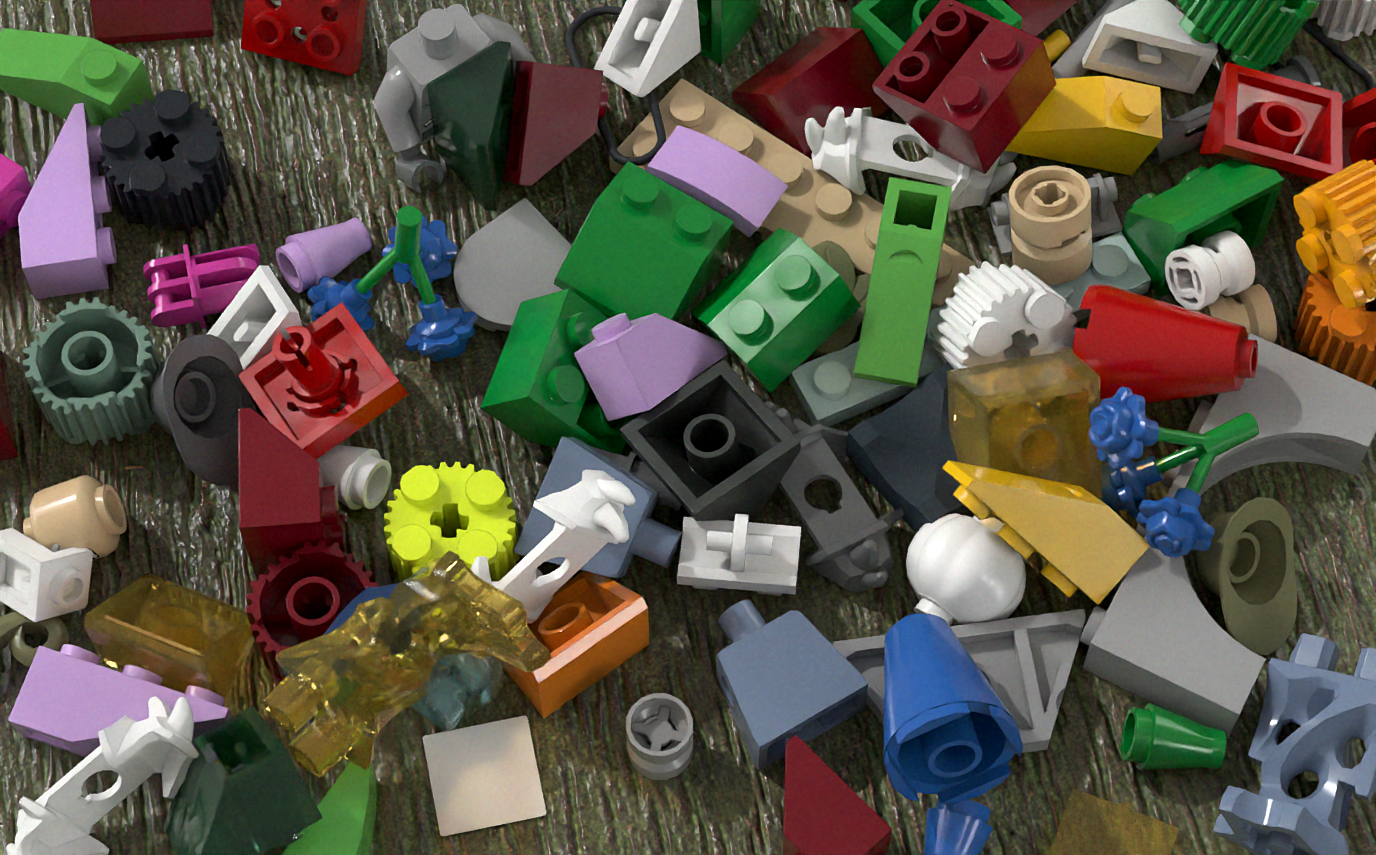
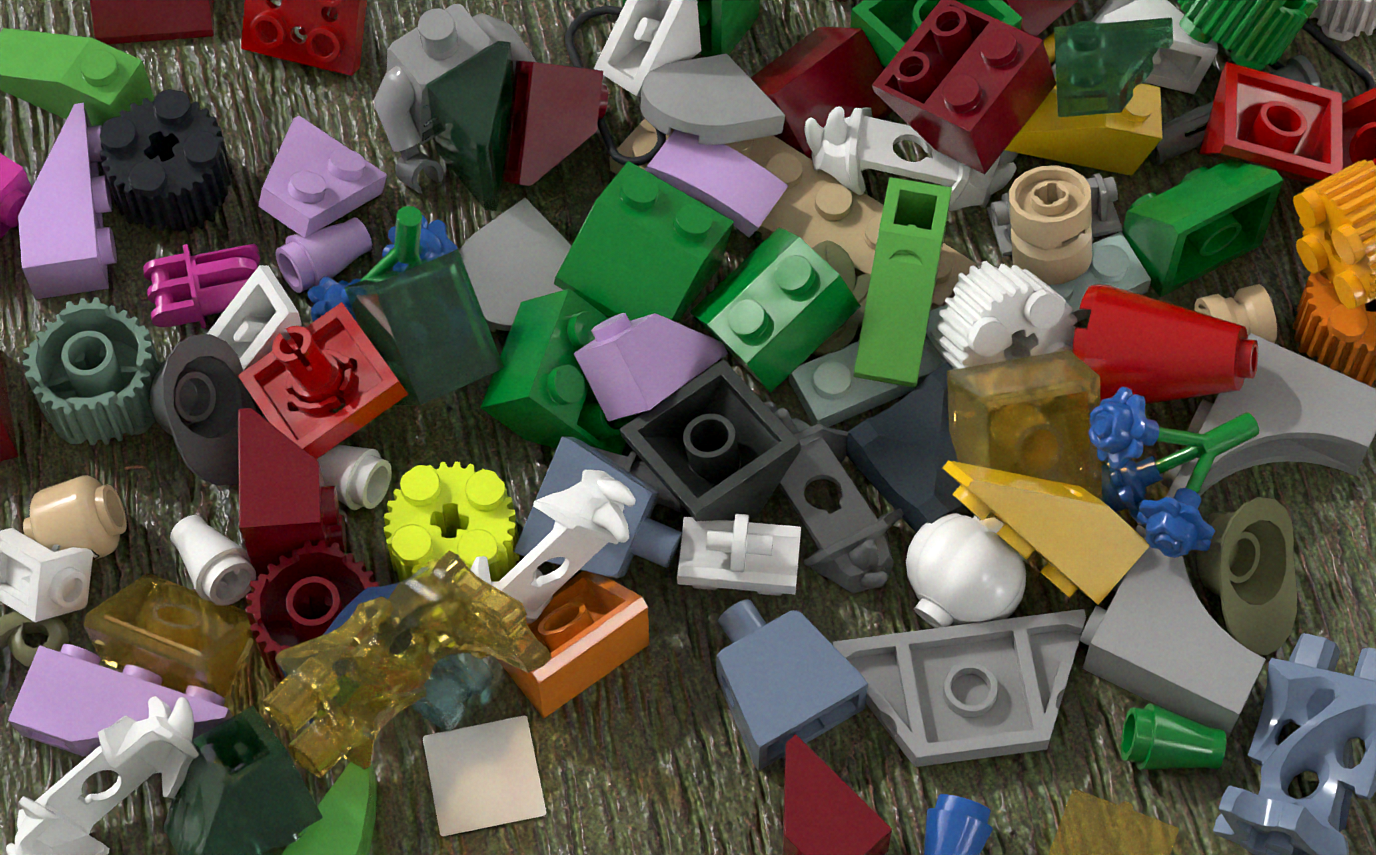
light grey wheel [626,693,693,780] -> none
blue cone [883,613,1023,804] -> none
white wheel [1165,230,1255,310] -> none
none -> white cone [170,515,256,606]
none -> lavender wing [258,115,387,238]
none -> clear green slope [344,249,504,405]
none -> light grey tile [640,54,785,145]
none -> clear green wing [1054,17,1173,117]

